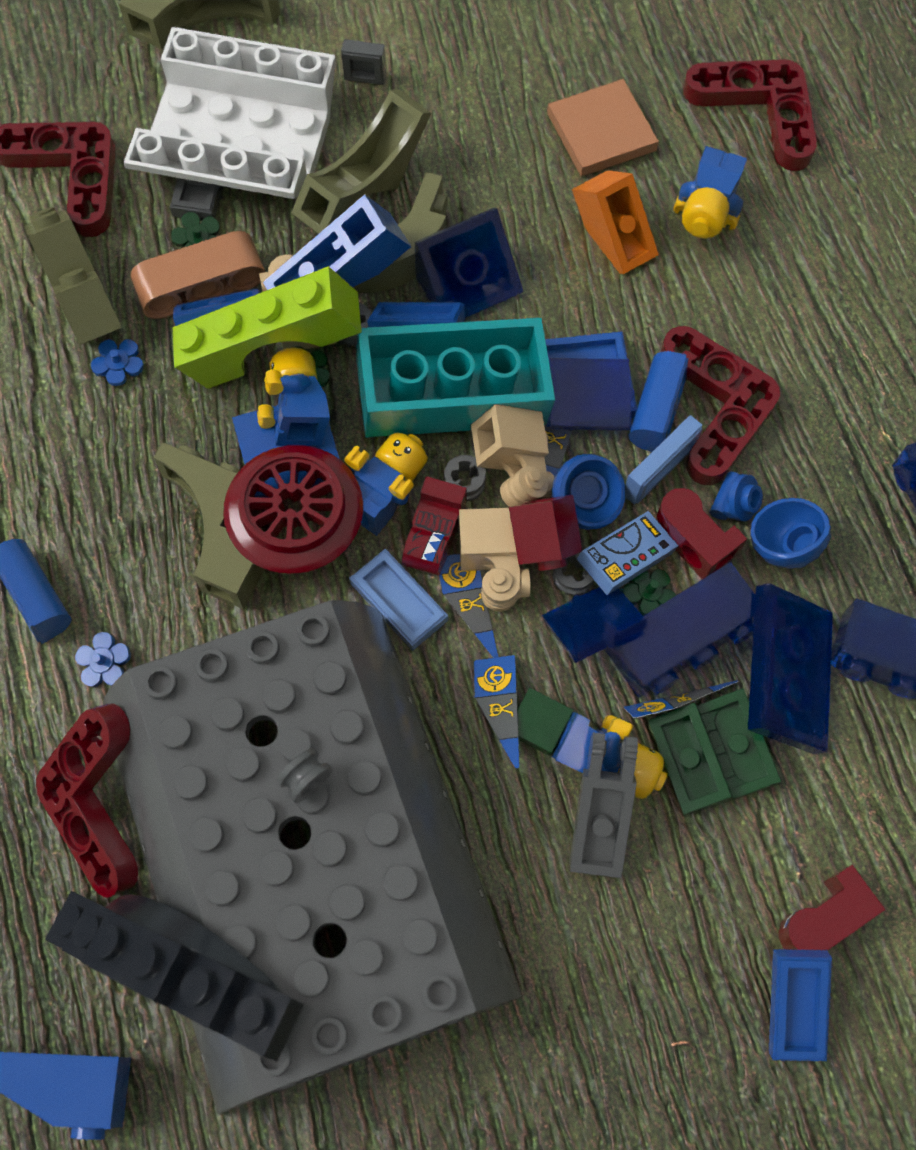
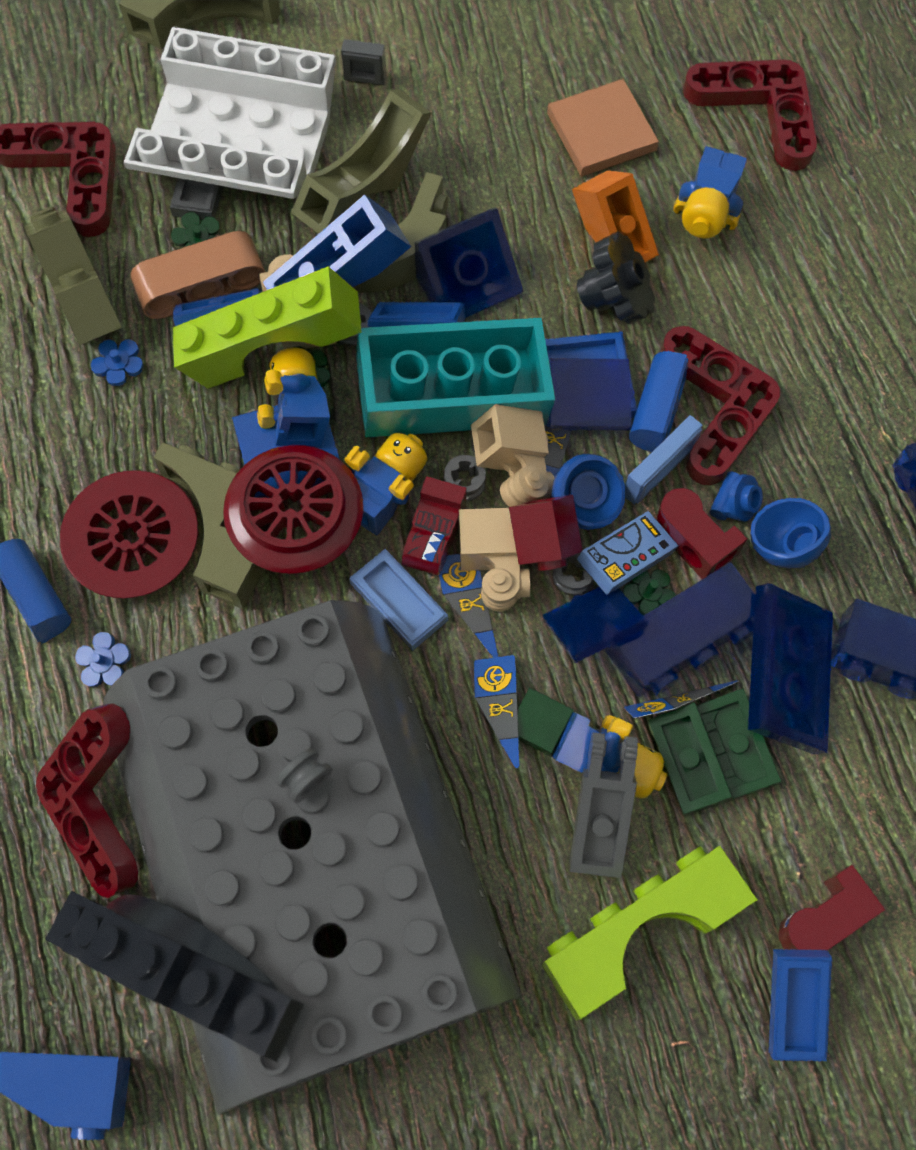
none -> dark red piece [60,470,198,598]
none -> lime arch [541,846,757,1021]
none -> black plant [577,231,655,324]

